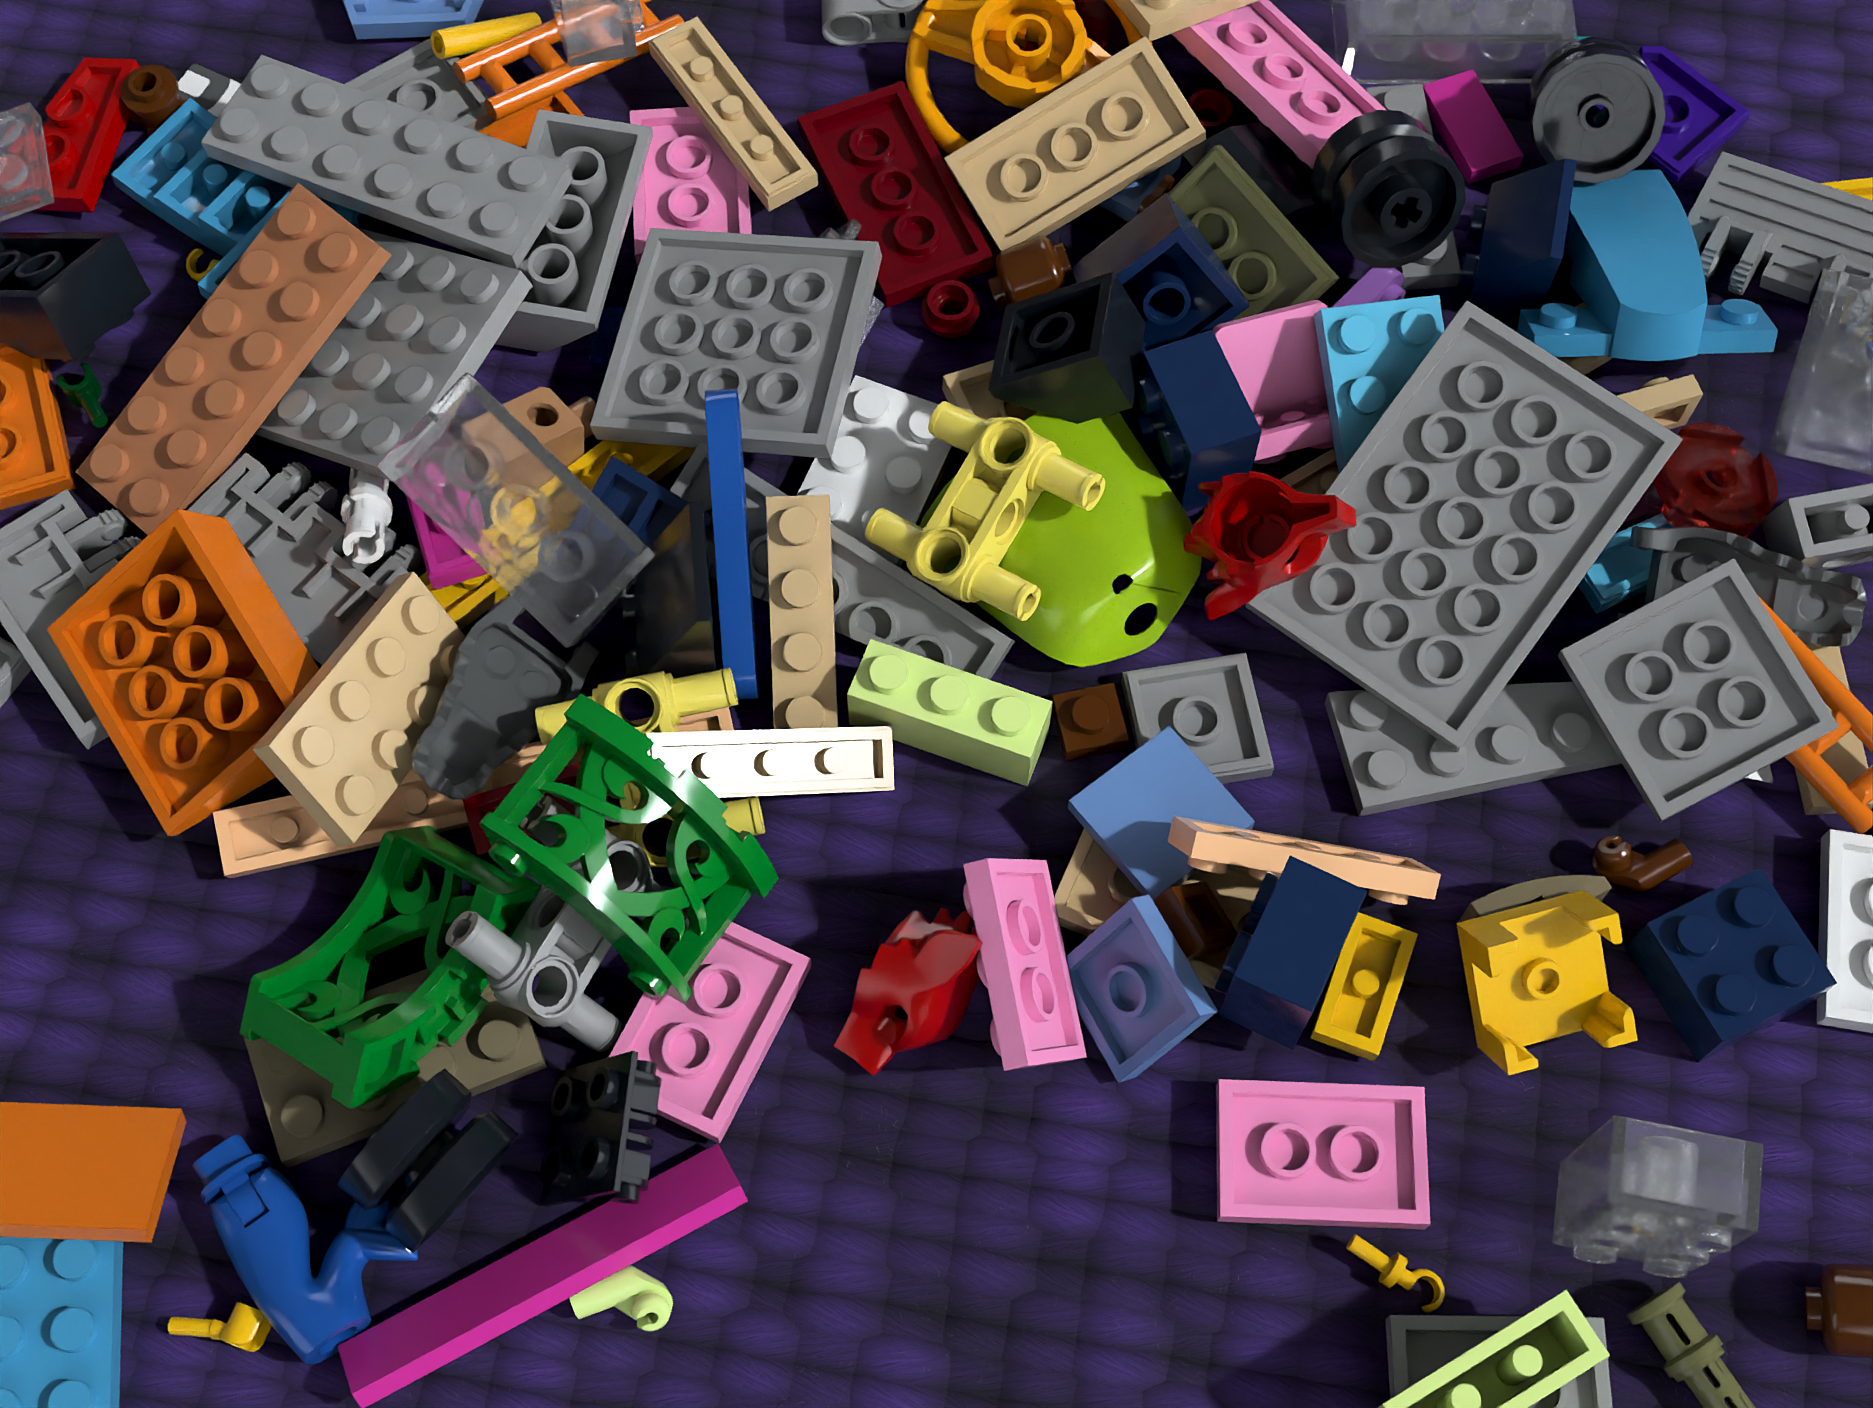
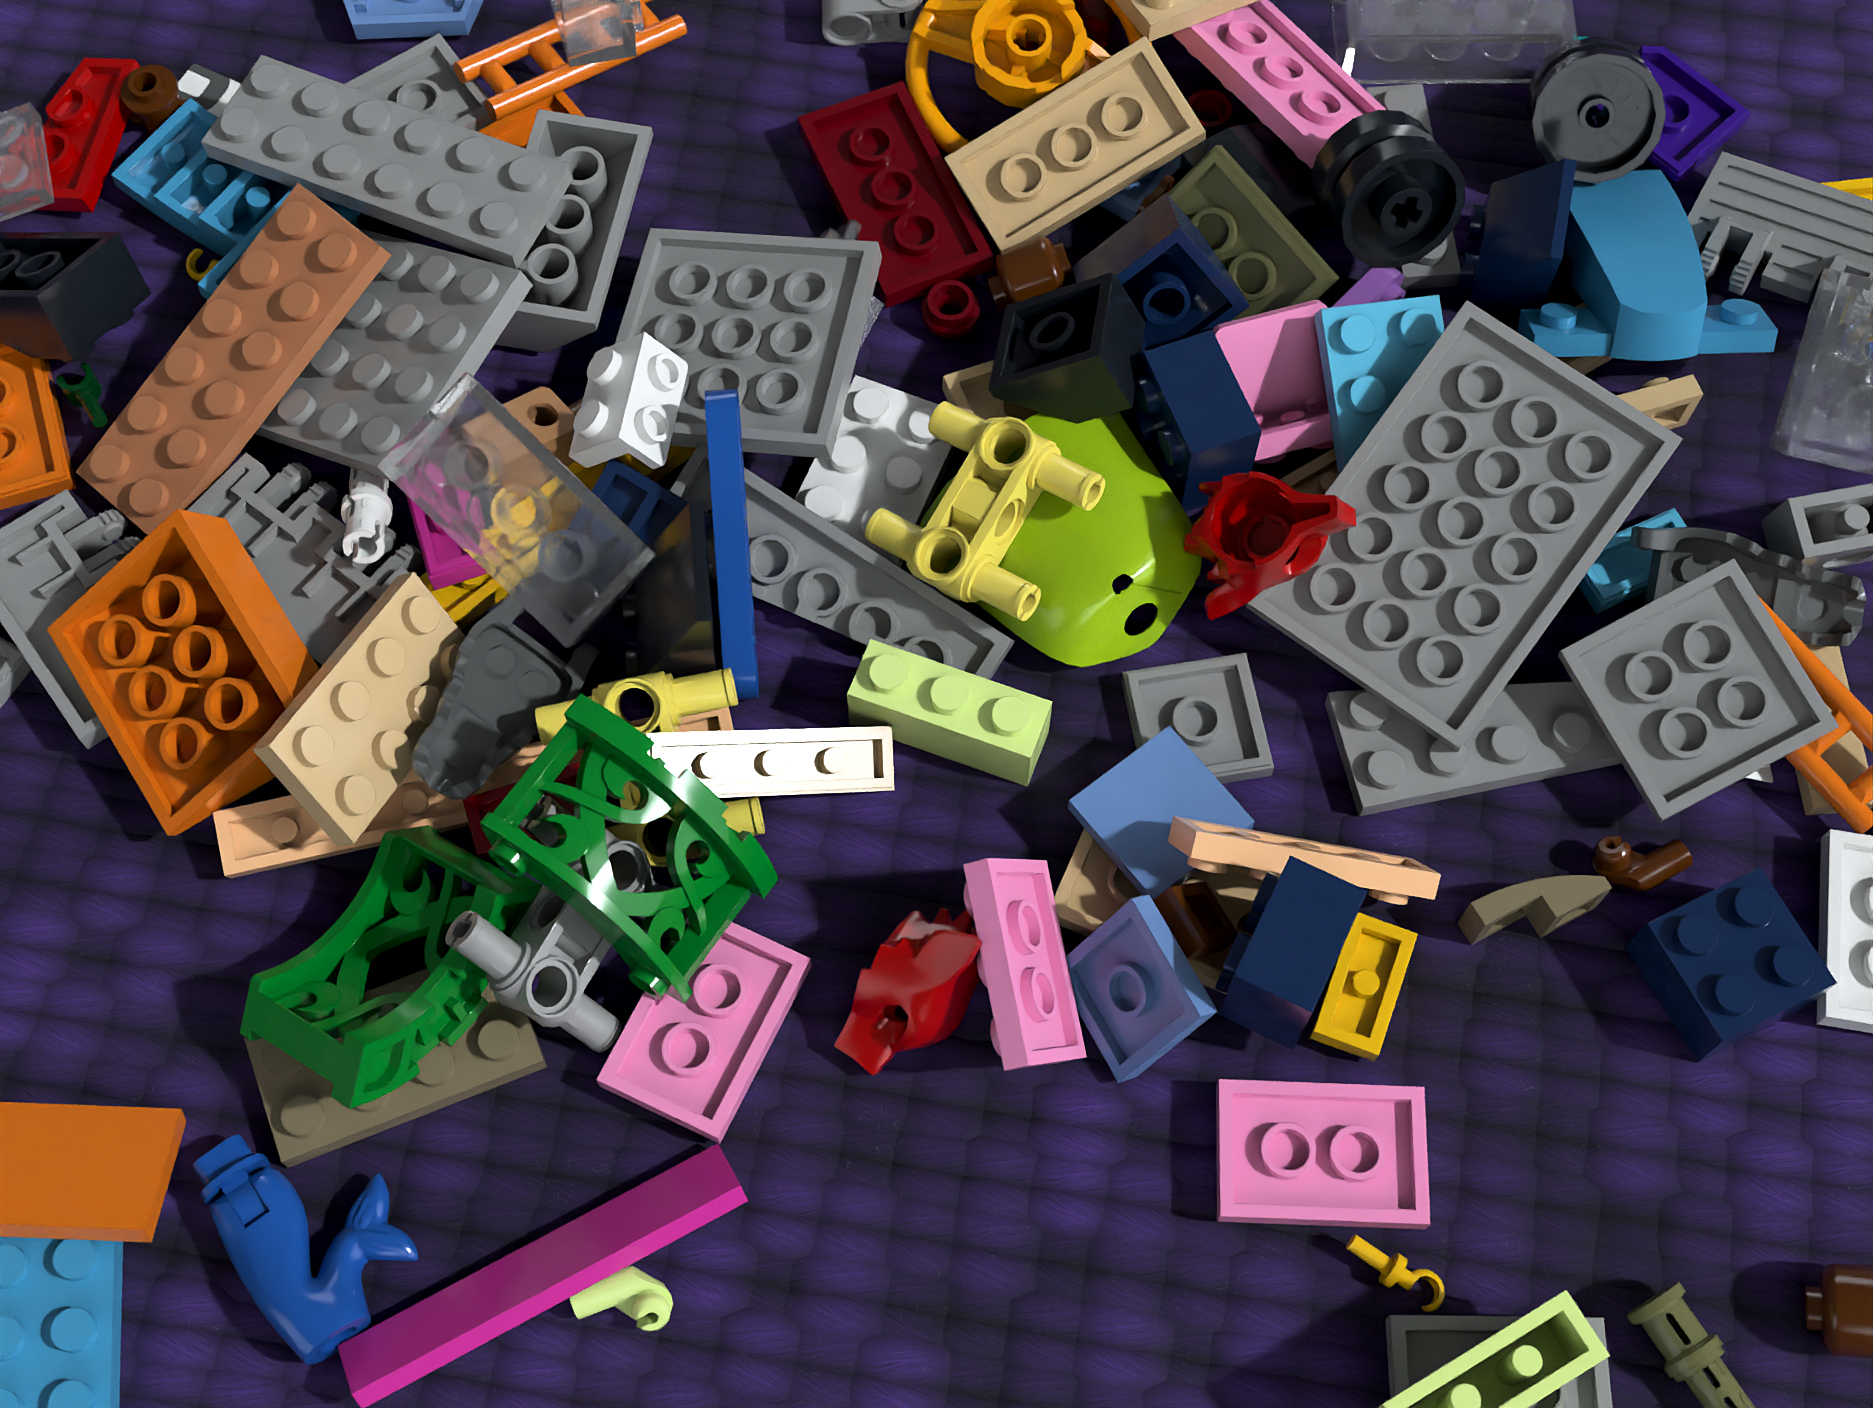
yellow hand [168,1302,272,1352] -> none
black wheel [337,1069,518,1253] -> none
yellow piece [430,12,542,59] -> none
black hinge [540,1051,662,1207] -> none
bright pink plate [630,107,752,268] -> none
tan tile [648,16,818,212] -> none
tan plate [766,494,838,729] -> none
reddish brown plate [1051,683,1129,762] -> none
dark pink tile [1423,69,1524,184] -> none
yellow panel [1456,890,1638,1075] -> none
clear brick [1552,1115,1763,1278] -> none
clear red plate [1653,422,1778,537] -> none
none -> white bracket [568,332,688,469]

